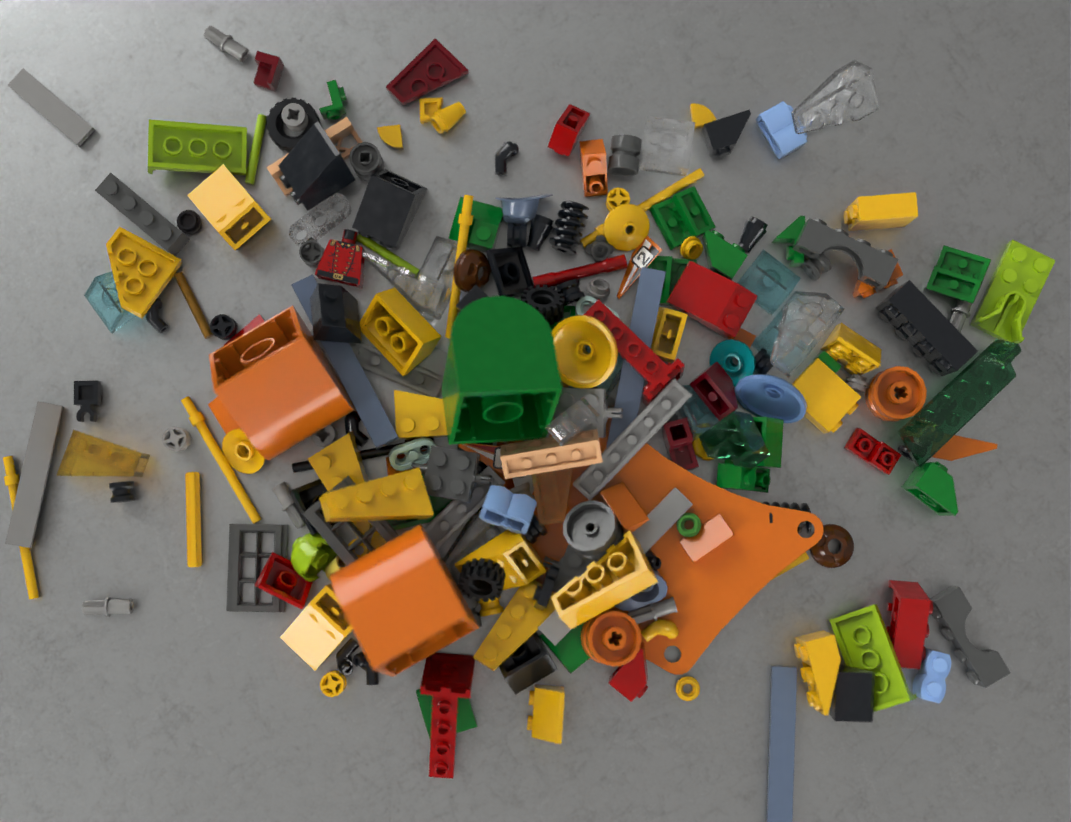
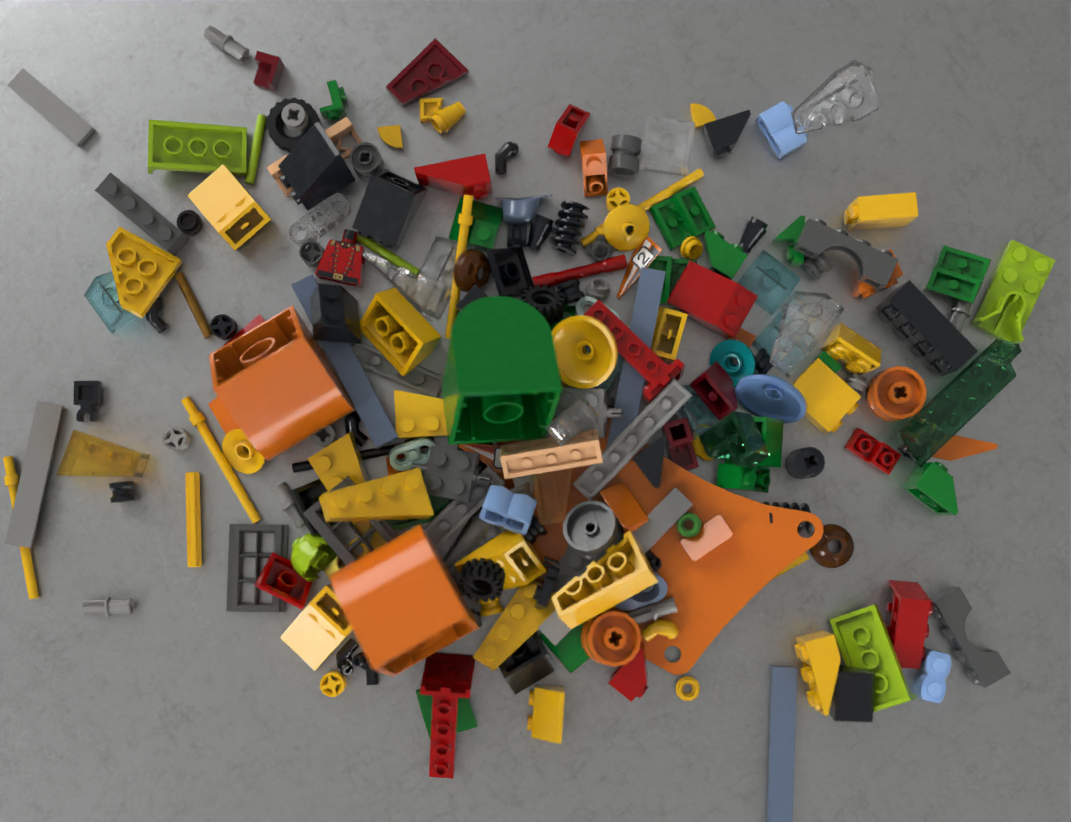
none -> red slope [414,153,493,200]
none -> black slope [633,437,666,488]
none -> black piece [785,447,825,479]

